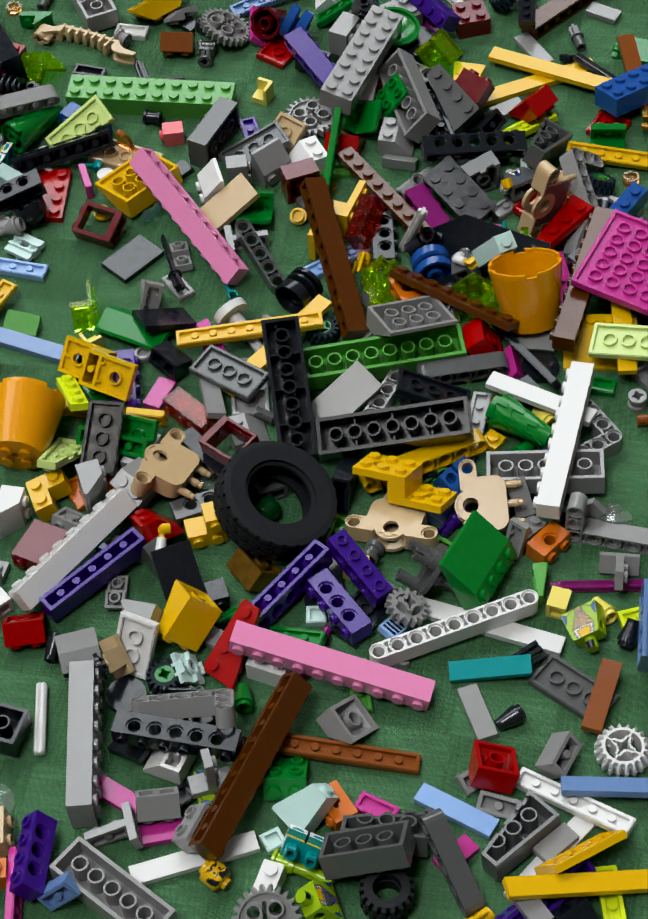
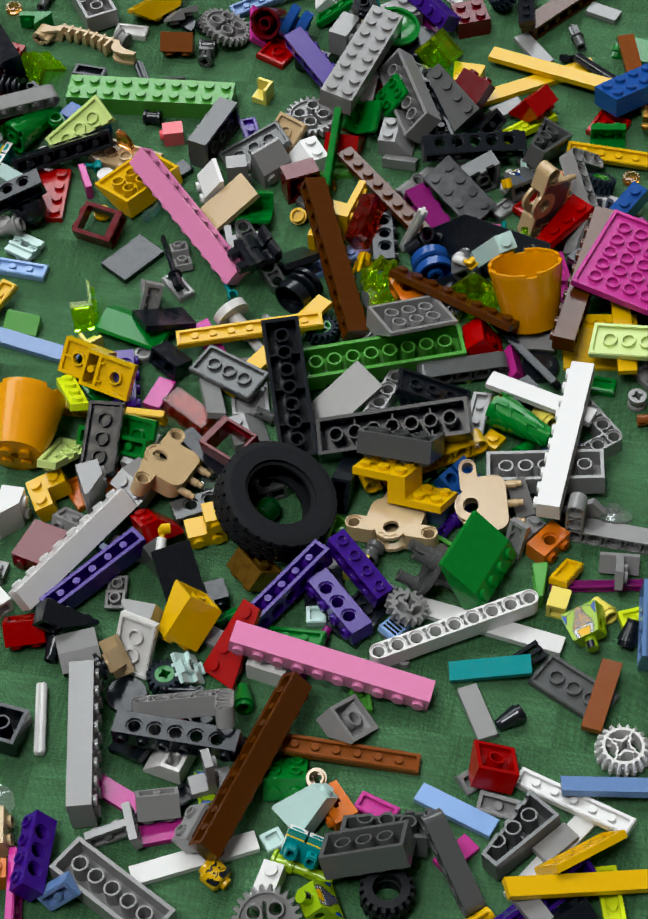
light grey brick [535,731,583,779] -> none
none -> black slope [32,598,99,633]
none -> green cone [48,112,65,131]
none -> black hips [227,225,282,275]
none -> black tile [276,246,320,270]
none -> tan cone [306,768,327,786]
none -> dark grey wedge [357,426,445,467]
none -> yellow tile [549,558,584,589]

